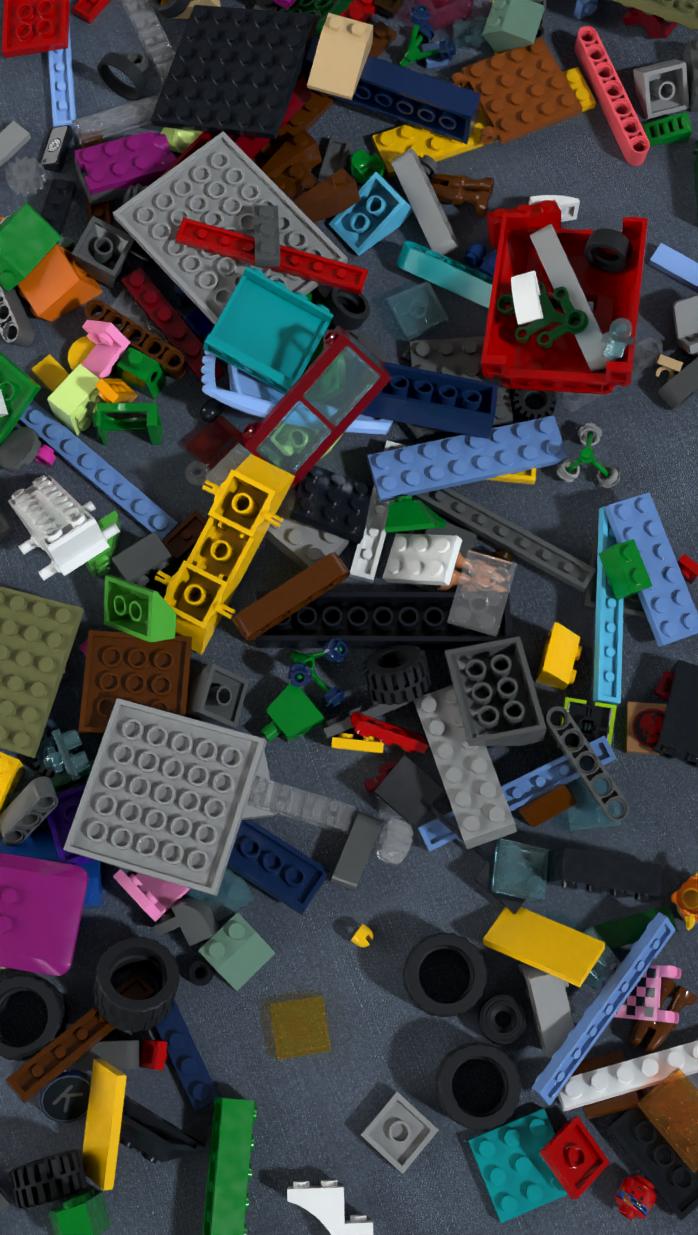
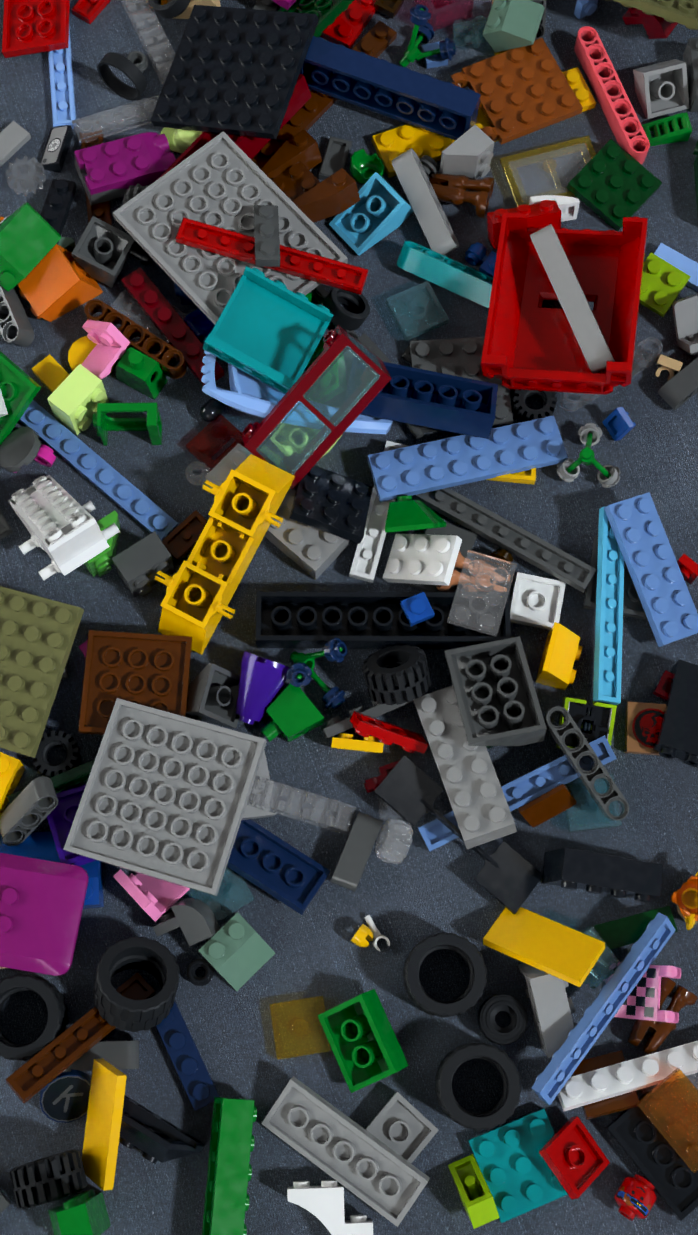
clear light blue hips [43,729,91,781] -> none
light orange plate [95,378,138,403] -> none
bright green slope [104,574,176,643] -> none
red plate [139,1039,167,1070] -> none
reddish brown beam [232,552,350,642] -> none
tan slope [307,13,373,100] -> none
clear light blue plate [492,838,549,903] -> none
dark green plant [496,282,589,349] -> none
white slope [511,271,543,325] -> none
black tyre [584,229,633,273] -> none
green brick [599,539,653,600] -> none
clear light blue hips [600,318,635,361] -> none
none -> dark purple cone [236,651,290,725]
none -> light grey plate [261,1076,430,1227]
none -> green slope [317,989,409,1093]
none -> white hand [364,915,390,952]
none -> blue plate [400,592,435,626]
none -> light grey slope [439,125,495,180]
none -> lime slope [448,1154,500,1229]
none -> clear door [500,135,596,207]
none -> white plate [510,572,566,630]
none -> dark green plate [566,139,662,231]
none -> blue tile [602,407,636,441]
none -> lime plate [640,252,691,317]

